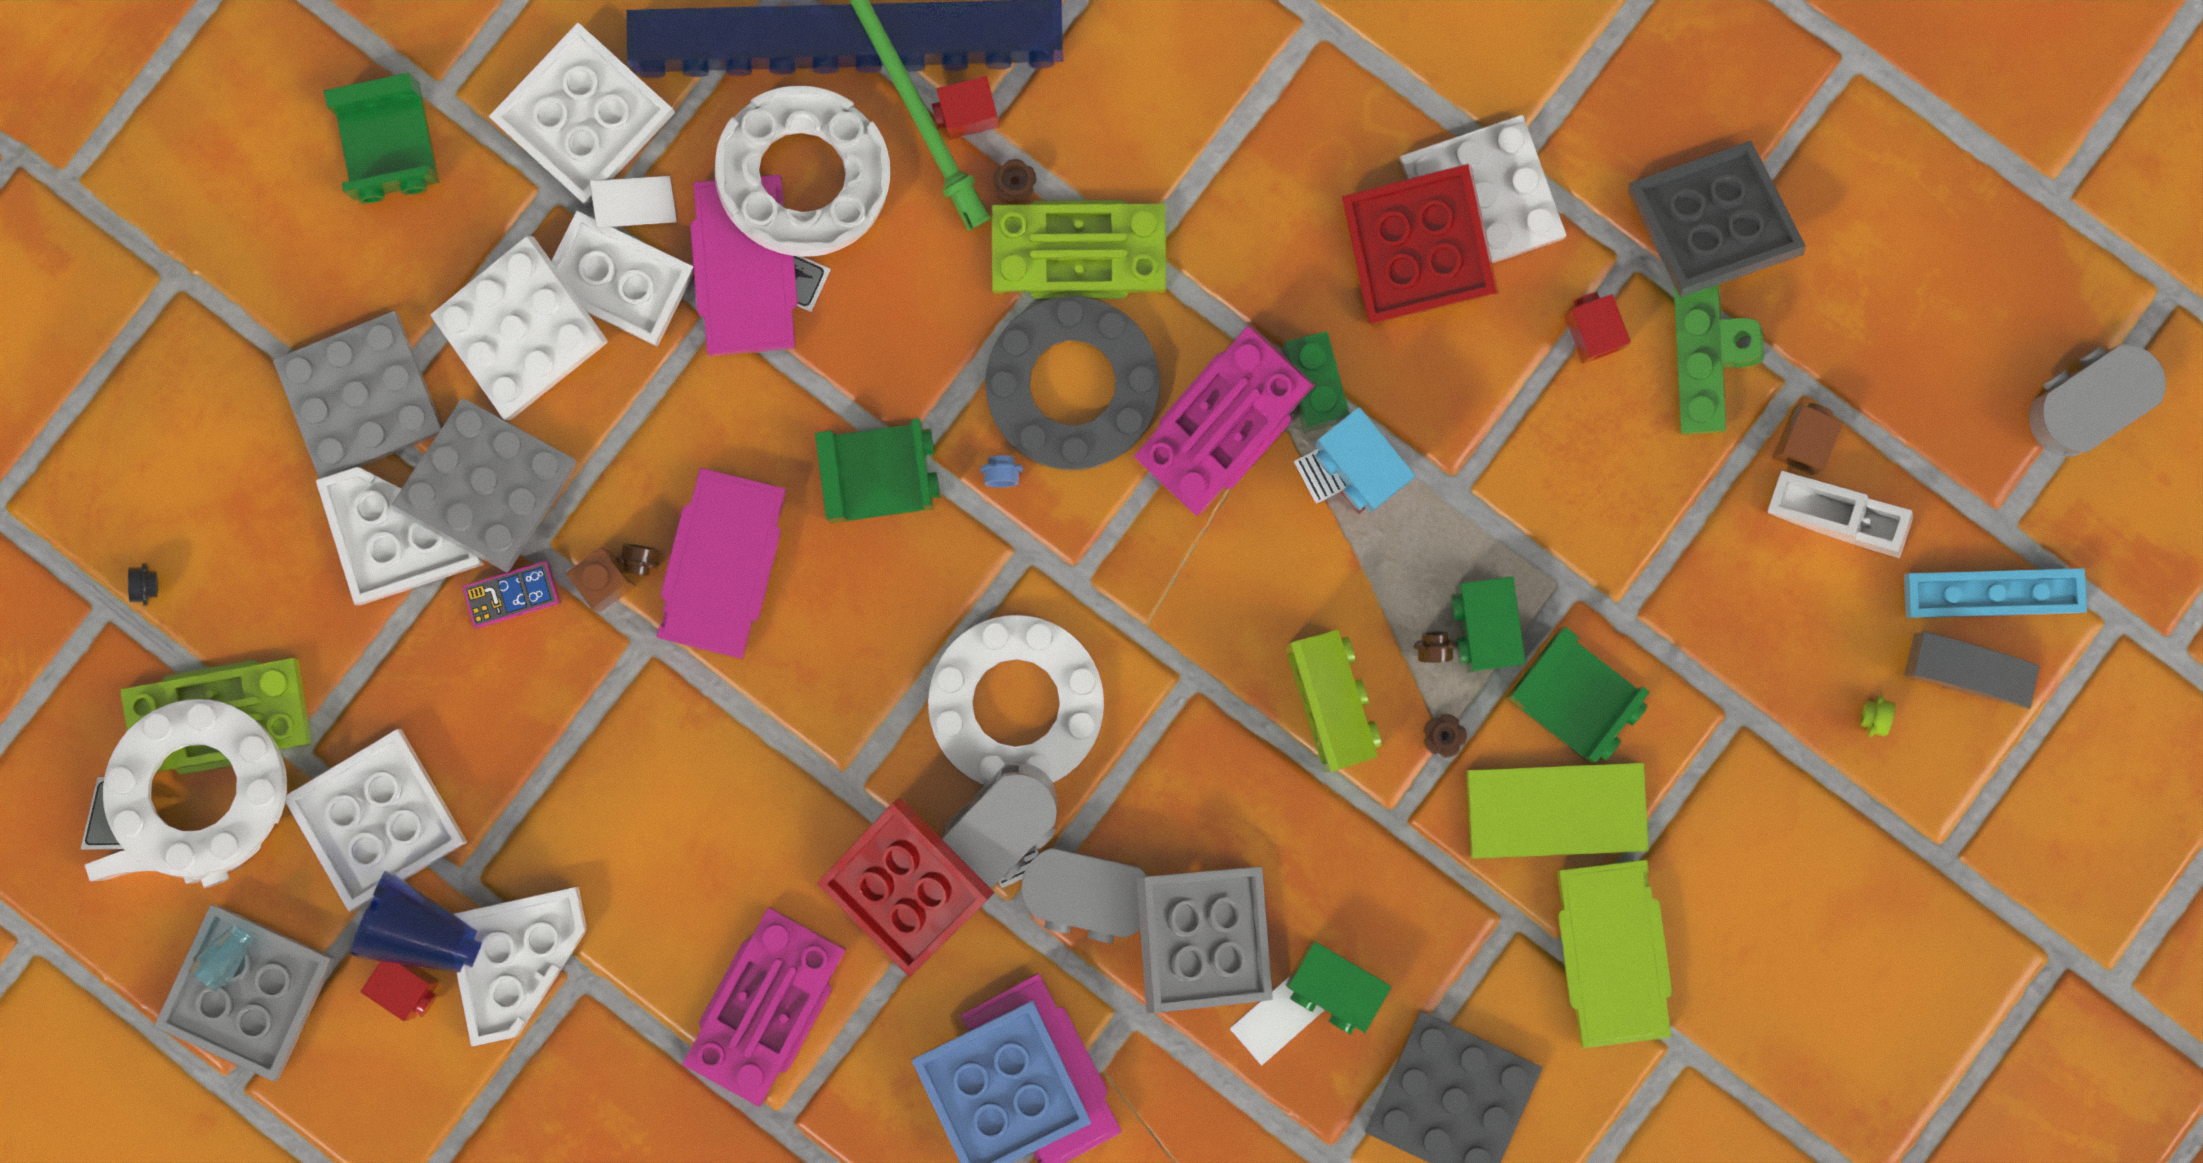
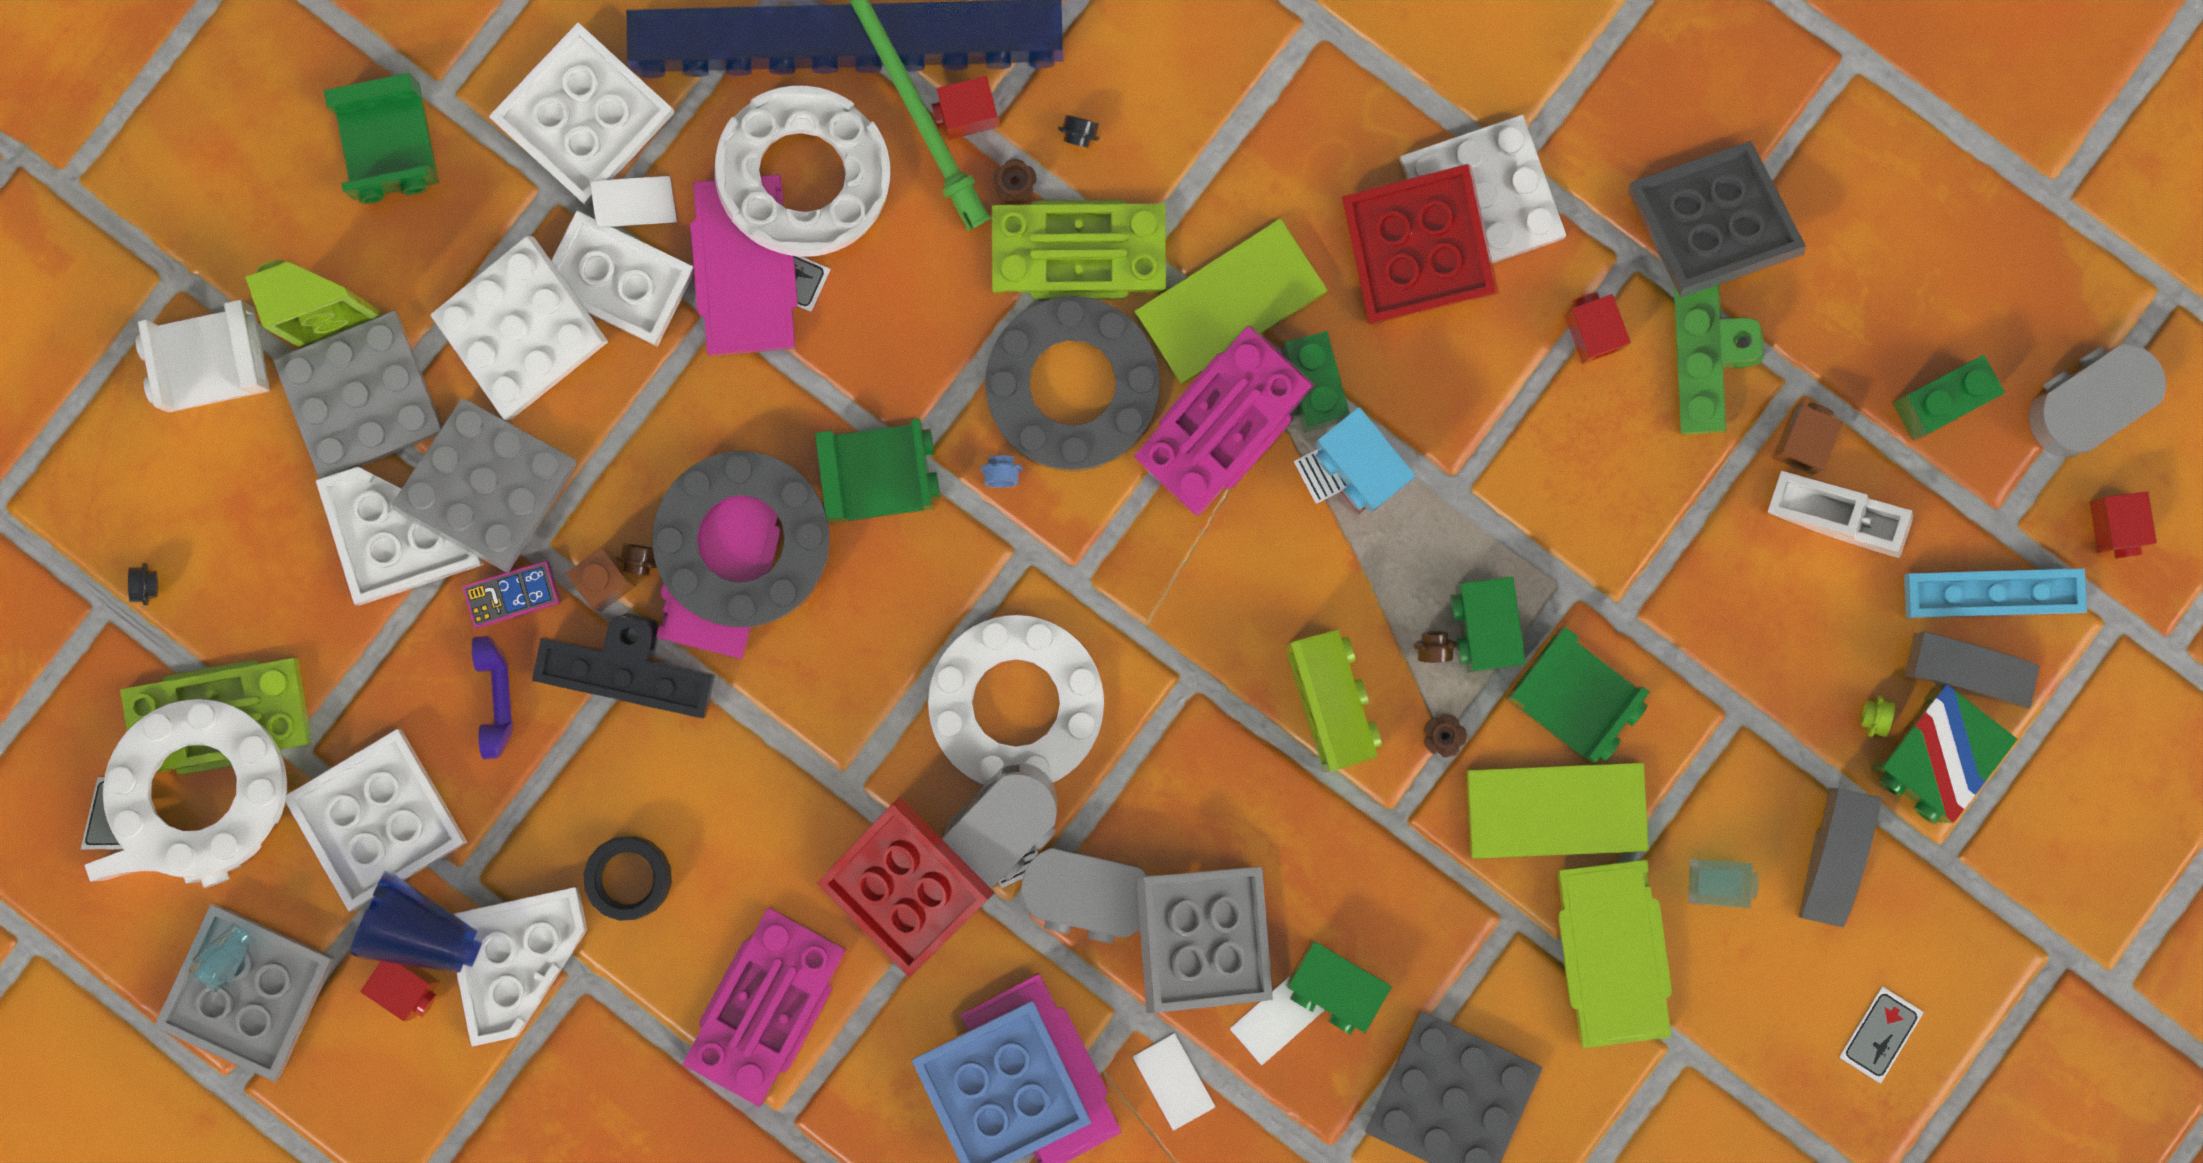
none -> white panel [135,300,270,413]
none -> lime slope [245,260,382,348]
none -> dark purple bar [472,636,513,760]
none -> black plate [532,613,715,719]
none -> black tyre [583,836,672,921]
none -> dark grey plate [652,451,831,628]
none -> black plate [1058,115,1100,148]
none -> white sticker [1133,1033,1215,1131]
none -> lime tile [1134,218,1328,386]
none -> clear light blue brick [1688,858,1759,908]
none -> dark grey slope [1799,788,1882,927]
none -> sticker [1839,986,1924,1084]
none -> panel [1871,684,2018,824]
none -> green brick [1892,354,2005,440]
none -> red brick [2089,491,2157,559]

